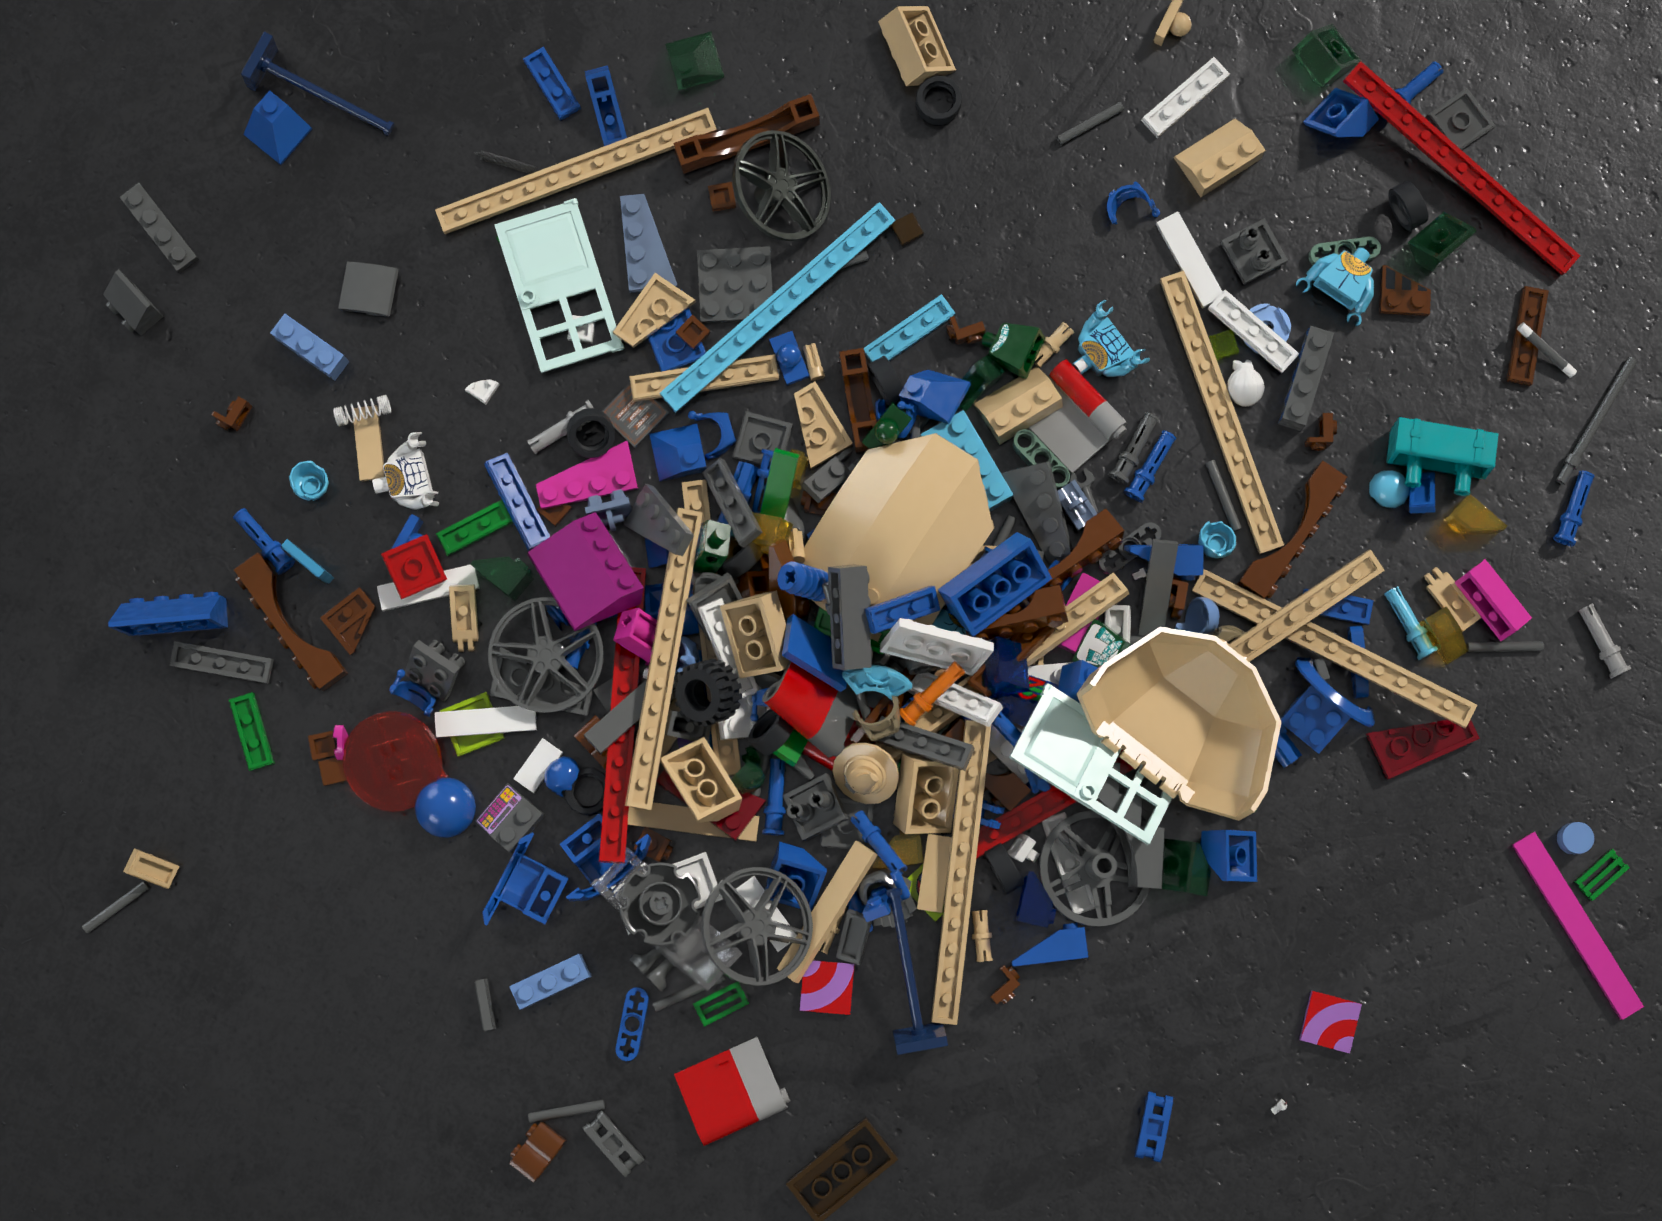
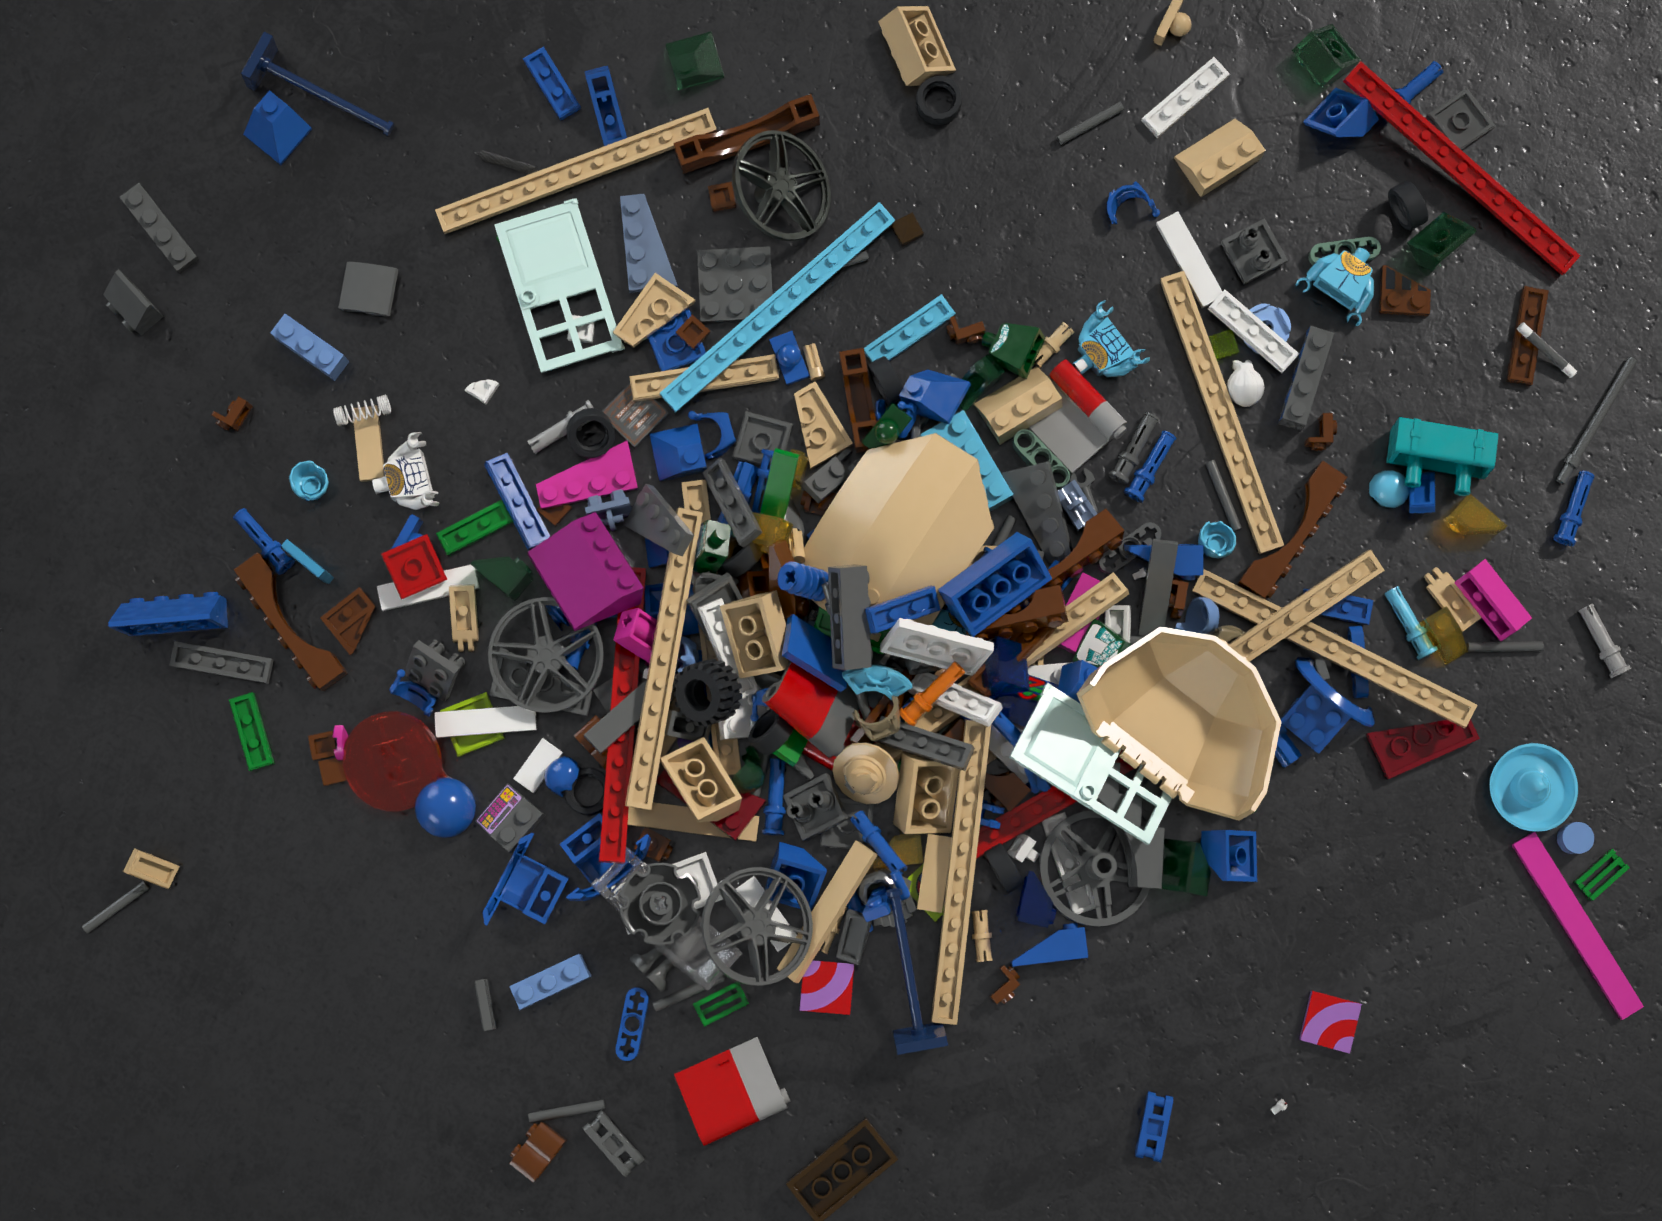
none -> medium azure hat [1489,743,1578,831]

